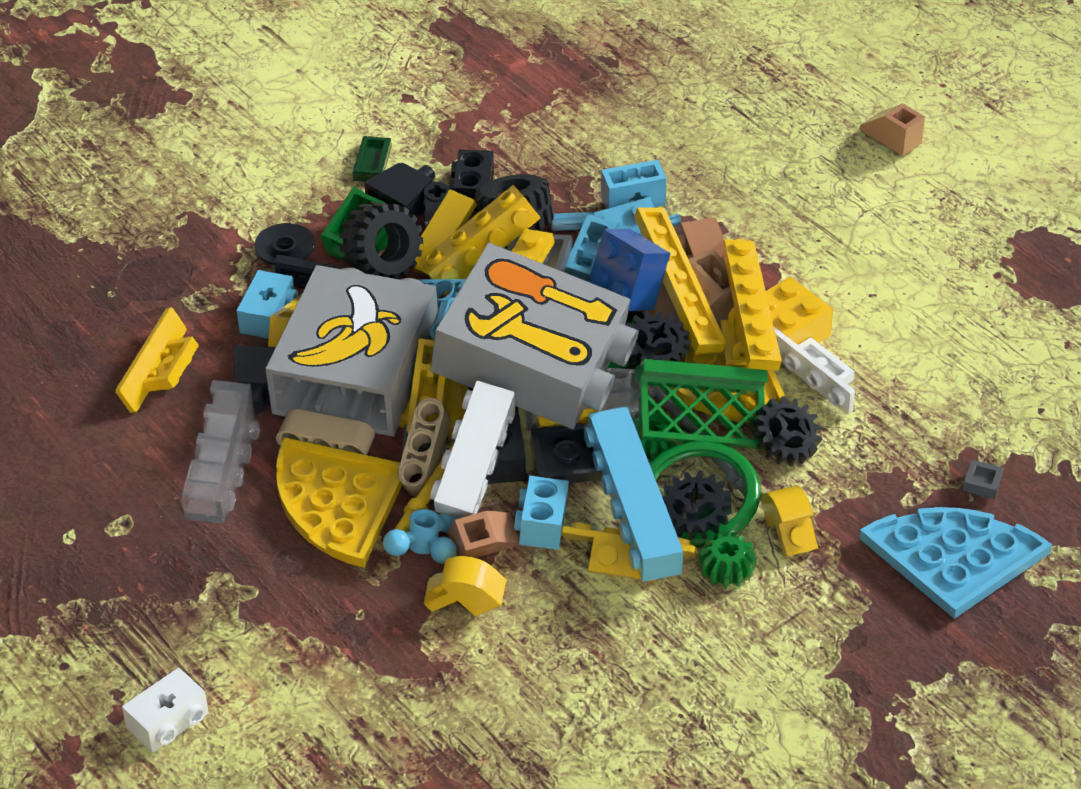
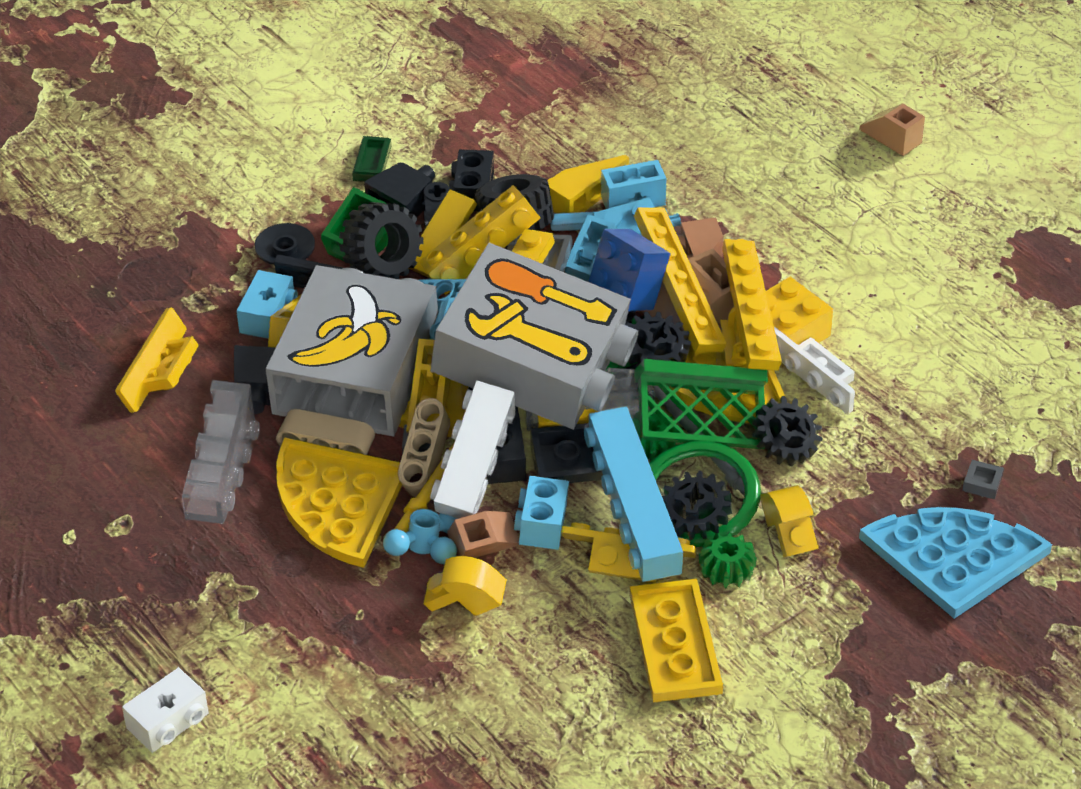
none -> yellow slope [547,155,629,213]
none -> yellow plate [629,579,723,703]

